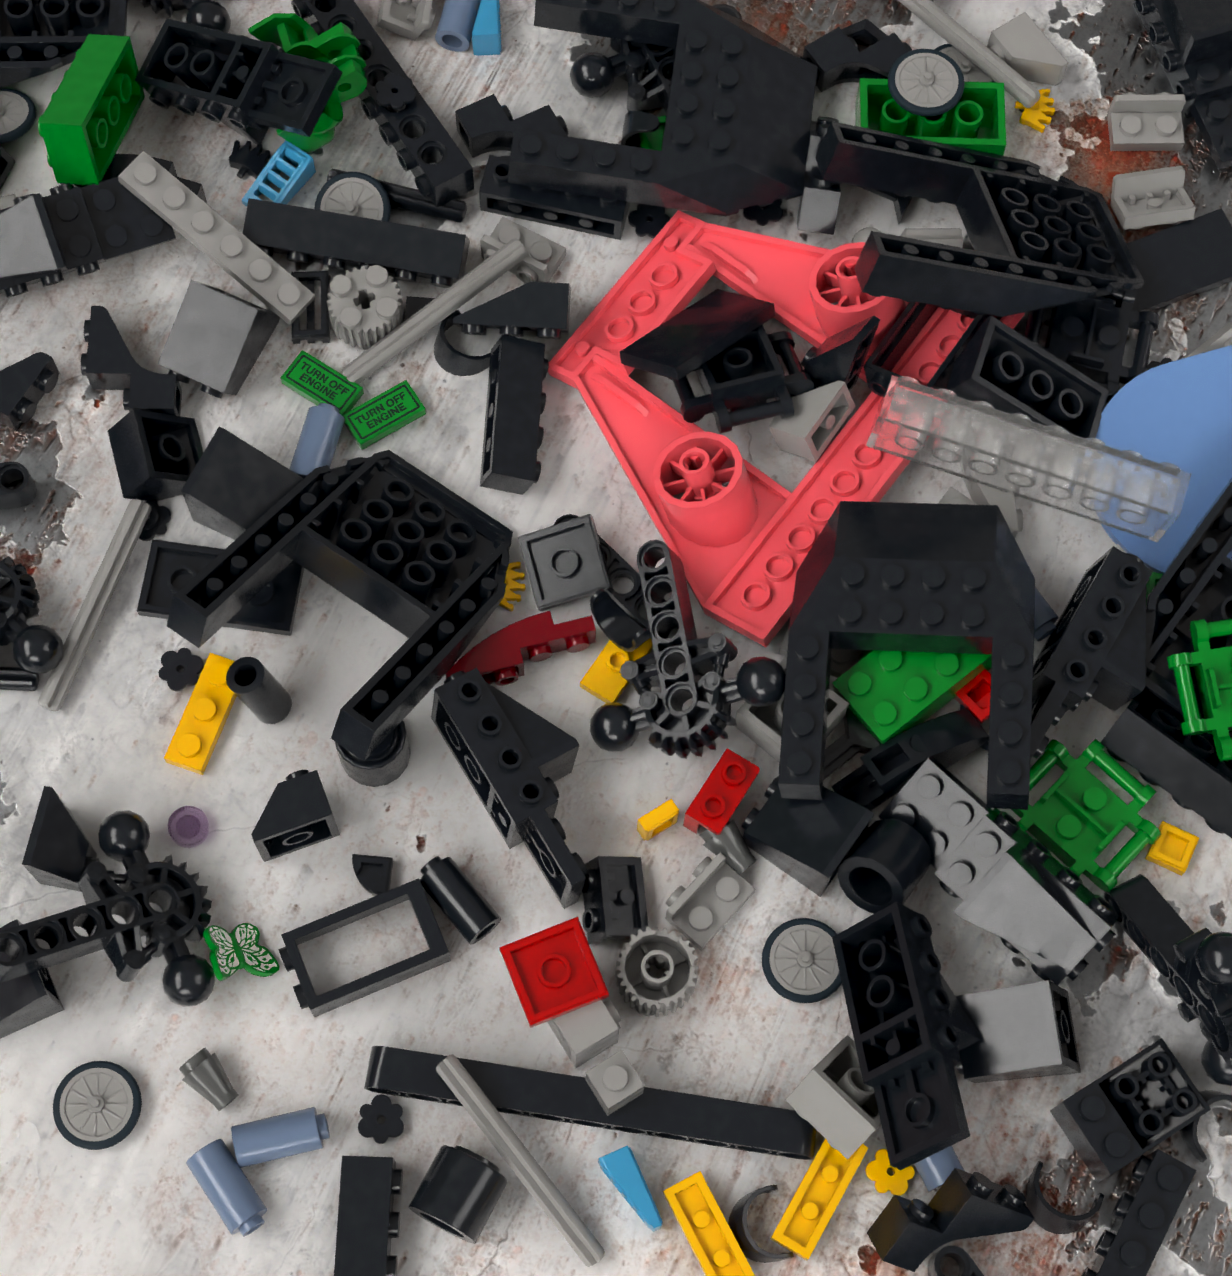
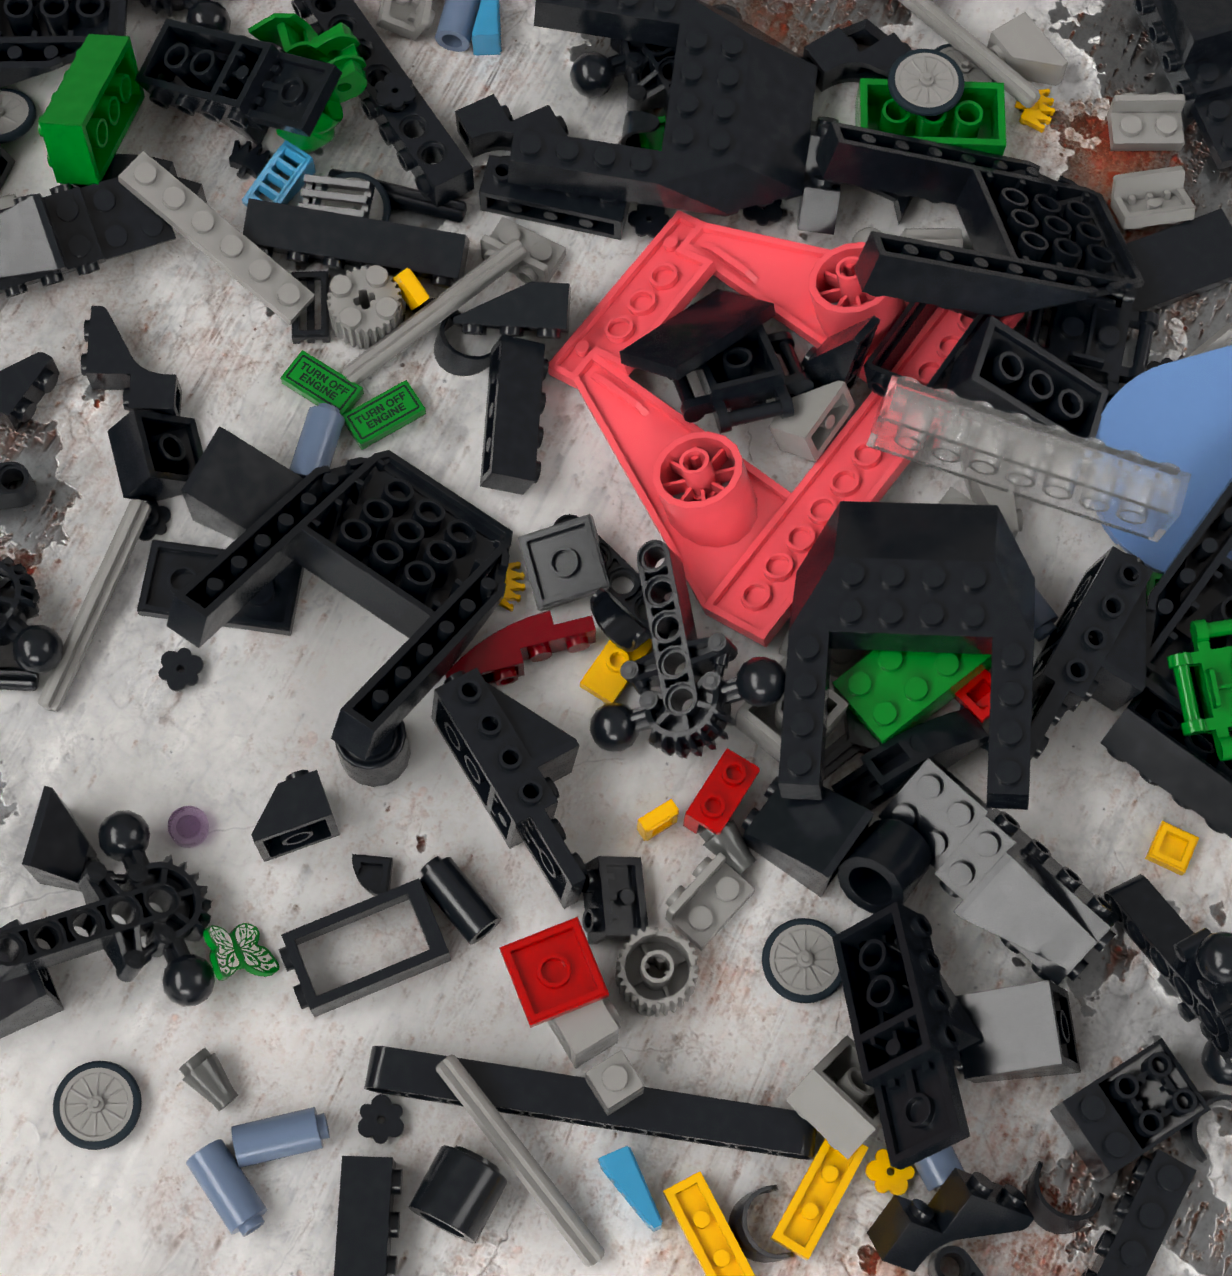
slope [158,280,280,398] -> none
yellow plate [164,653,237,775] -> none
black brick [226,657,292,724] -> none
green brick [1011,739,1161,892] -> none
none -> tile [298,174,375,218]
none -> yellow tile [393,267,430,311]

